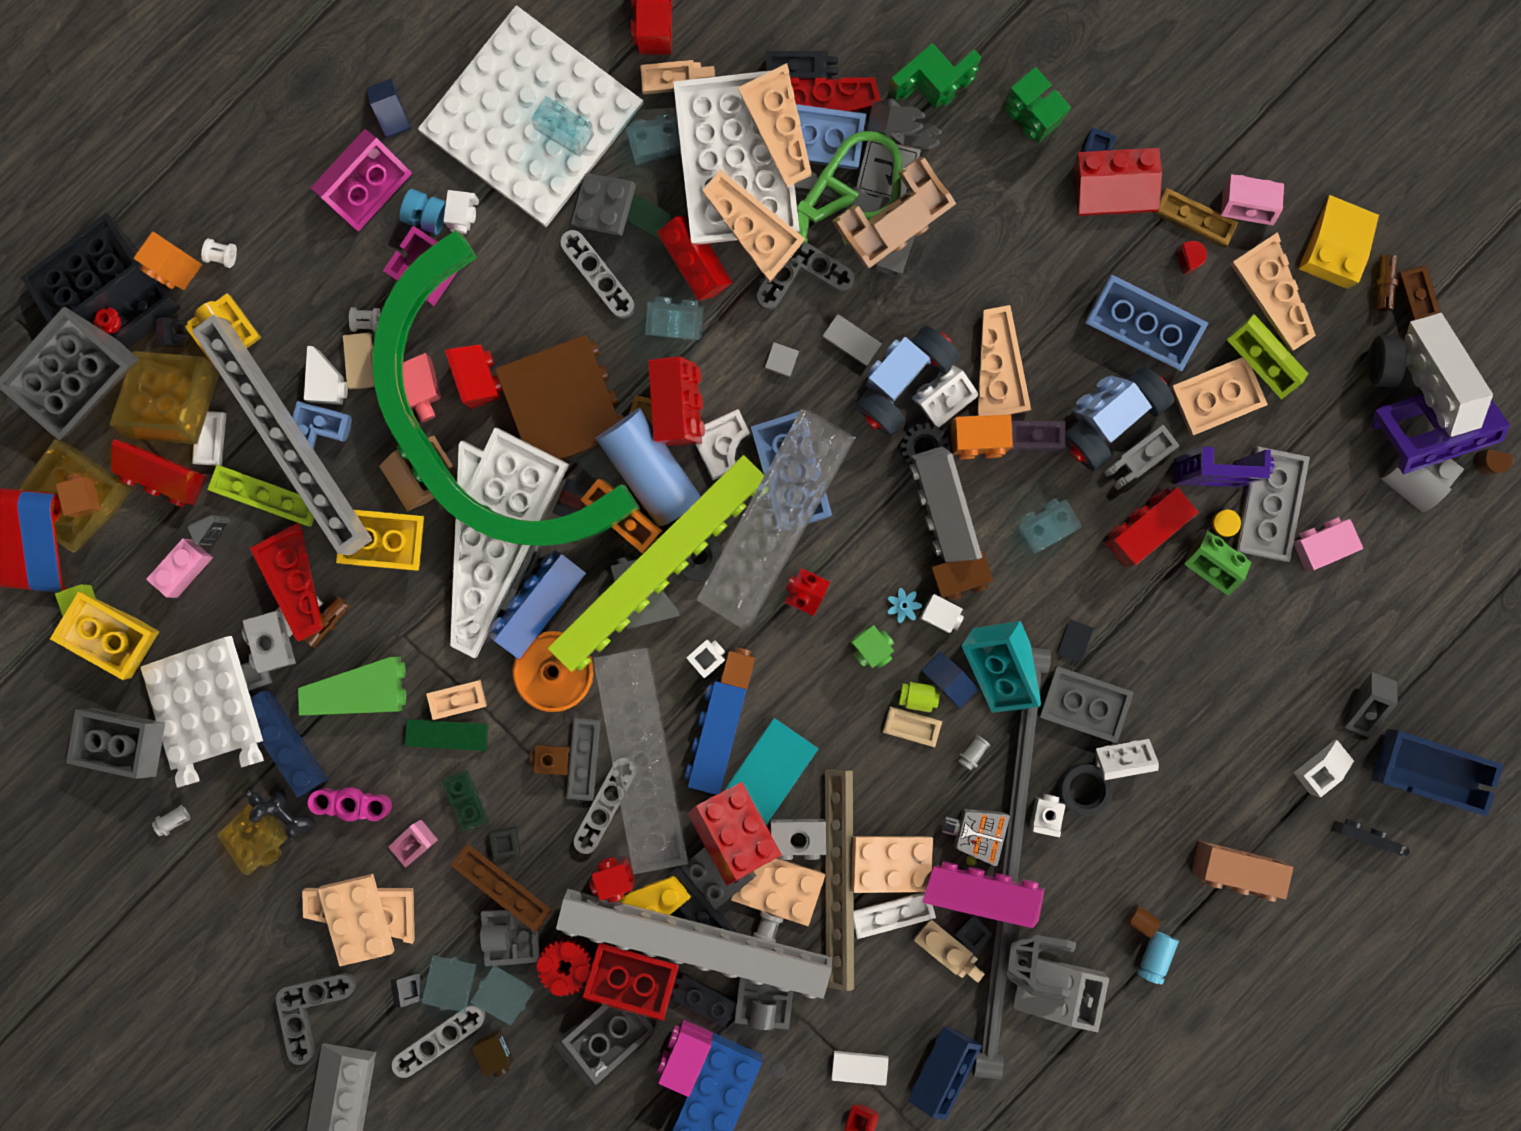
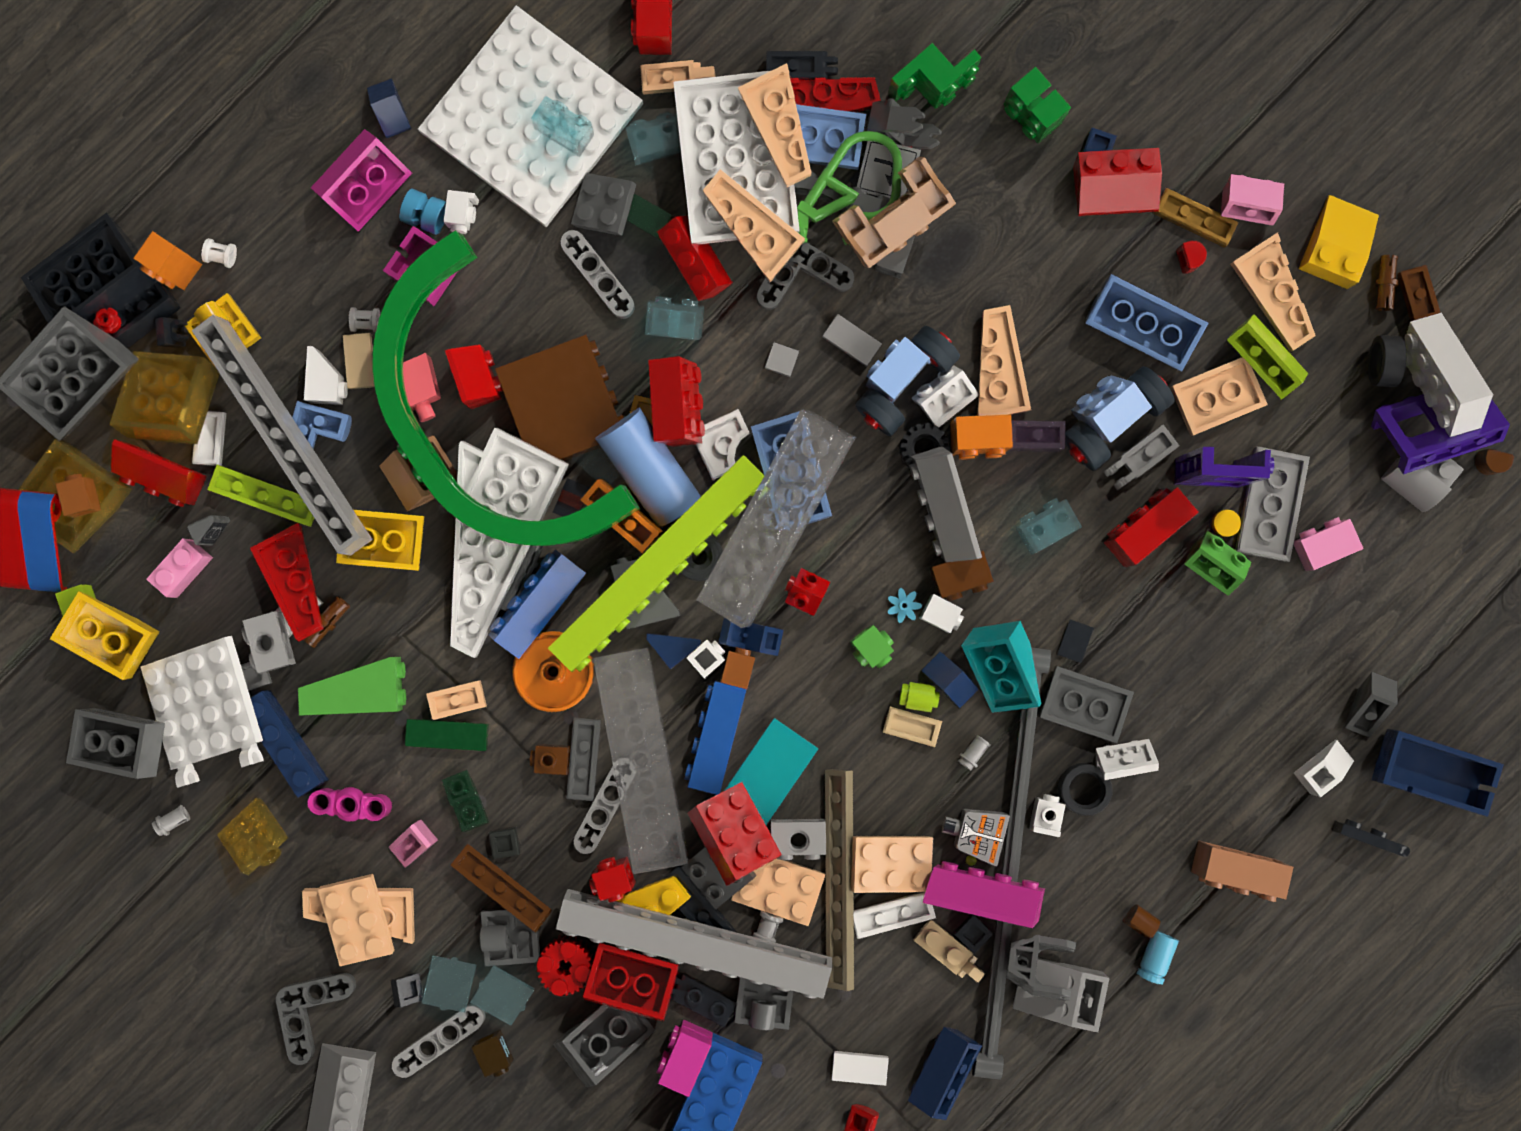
black piece [244,789,316,843] -> none
none -> dark blue slope [646,634,702,669]
none -> dark blue slope [718,617,784,656]

